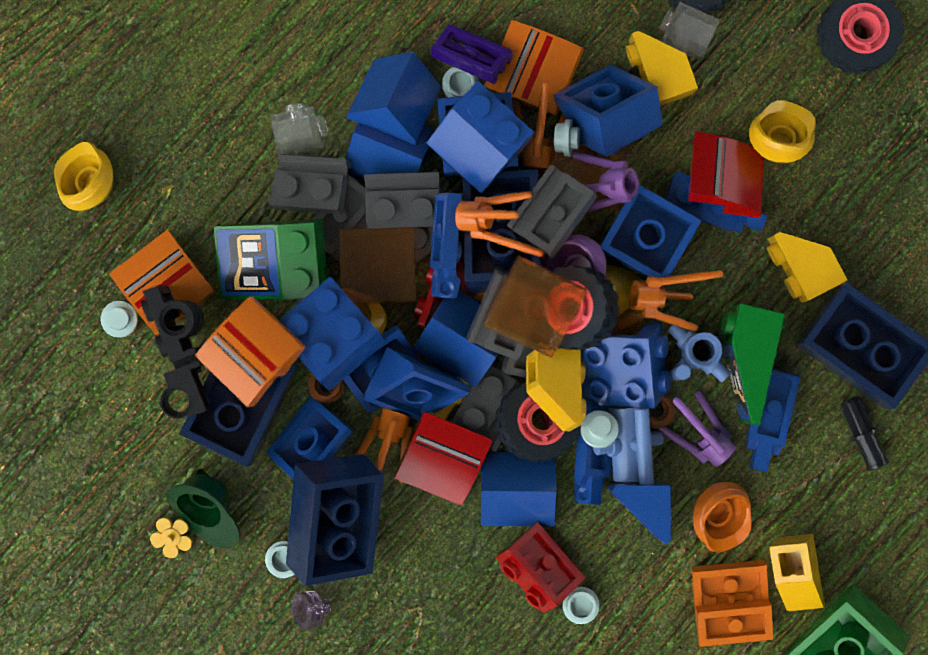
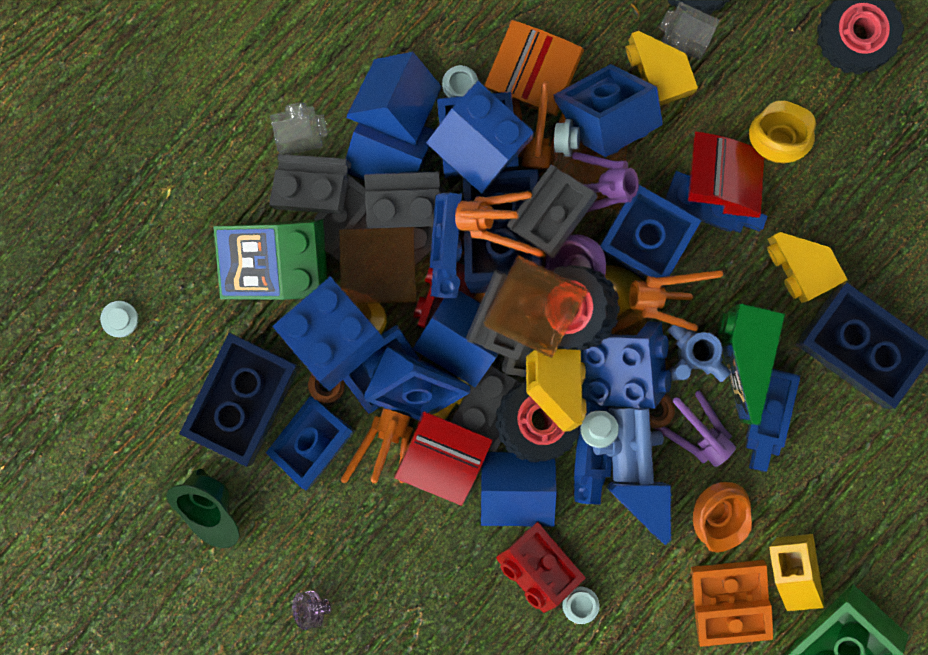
yellow hat [54,142,114,211] -> none
orange slope [109,229,216,336] -> none
black plate [141,285,211,419] -> none
yellow plant [150,517,193,558] -> none
orange slope [195,297,306,407] -> none
light aqua plate [265,541,295,578] -> none
dark blue brick [286,454,384,586] -> none
dark purple tile [430,24,513,84] -> none
black axle [841,397,889,471] -> none

